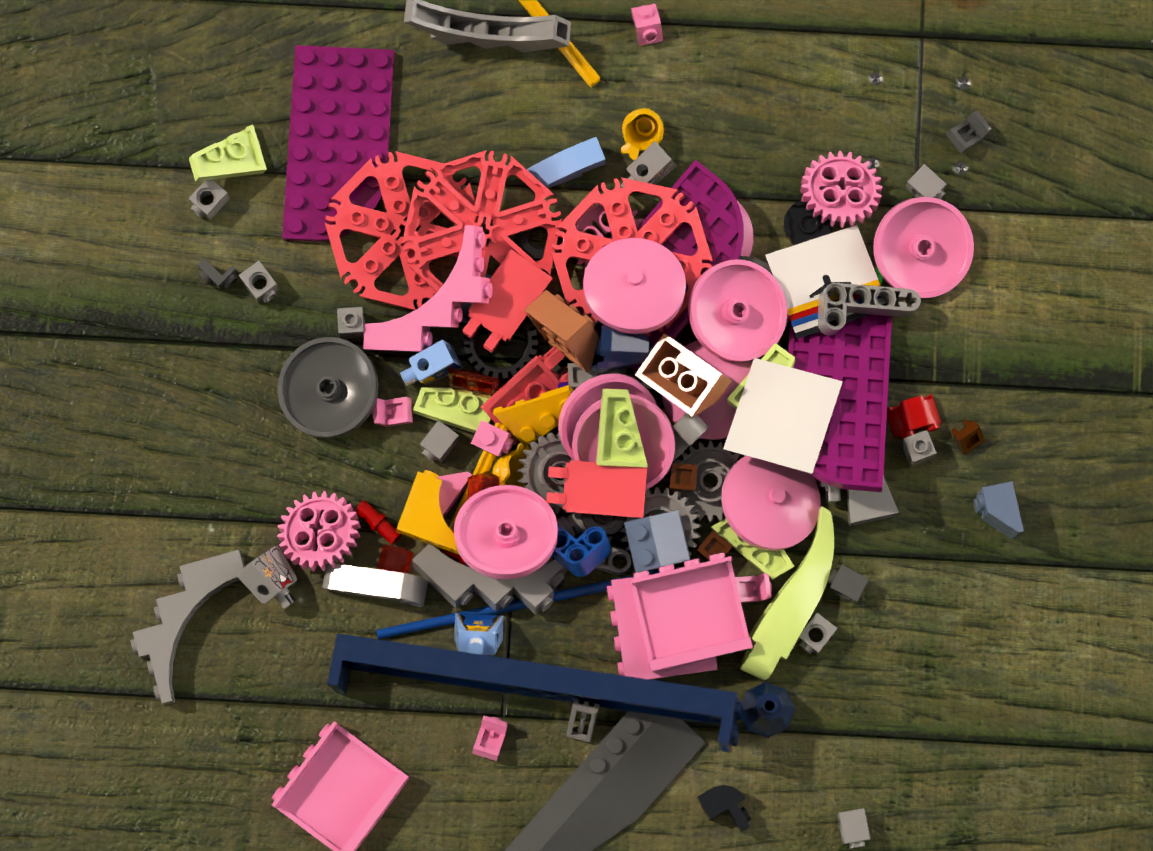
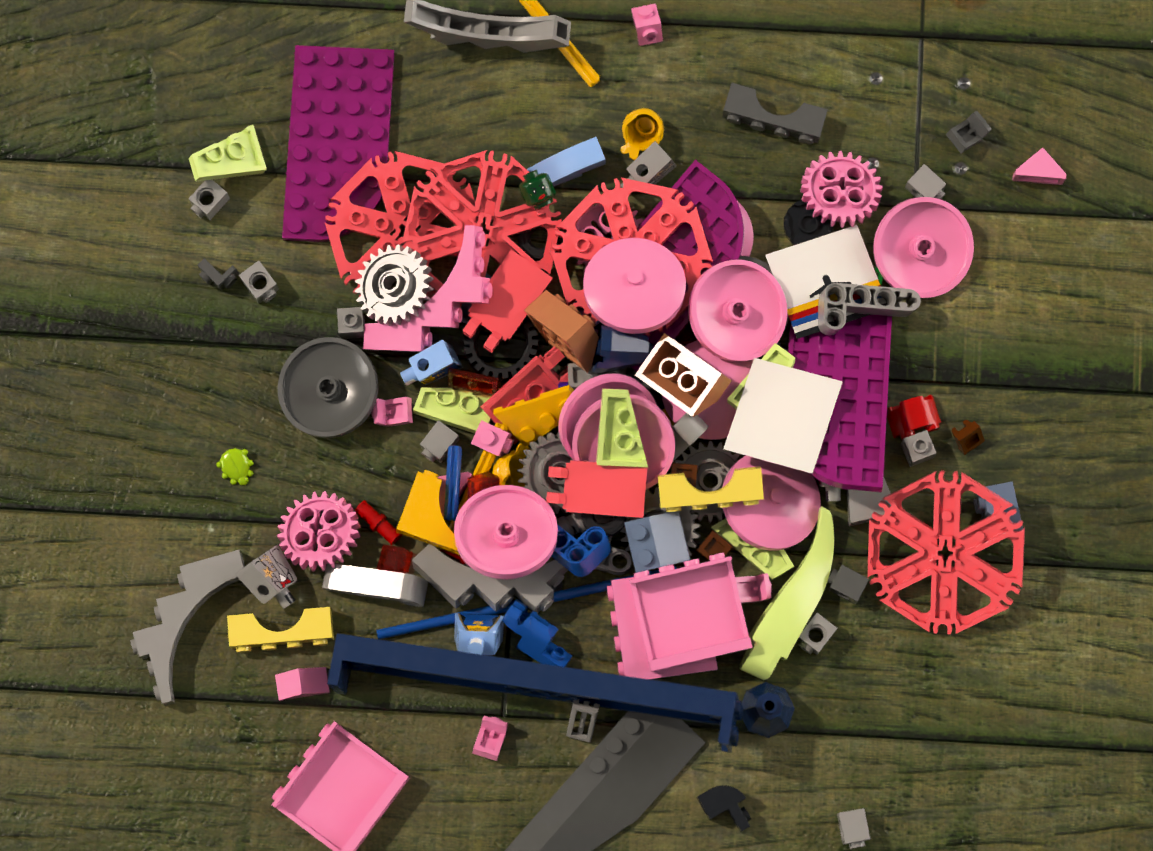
none -> lime piece [216,448,254,485]
none -> light yellow arch [227,607,334,653]
none -> bright pink slope [275,667,330,701]
none -> gear [354,244,434,326]
none -> blue axle [444,445,462,521]
none -> blue plate [502,599,572,667]
none -> dark green head [519,170,556,209]
none -> light yellow arch [658,466,764,512]
none -> dark grey arch [722,83,828,145]
none -> coral plate [867,470,1025,634]
none -> bright pink slope [1012,148,1066,185]

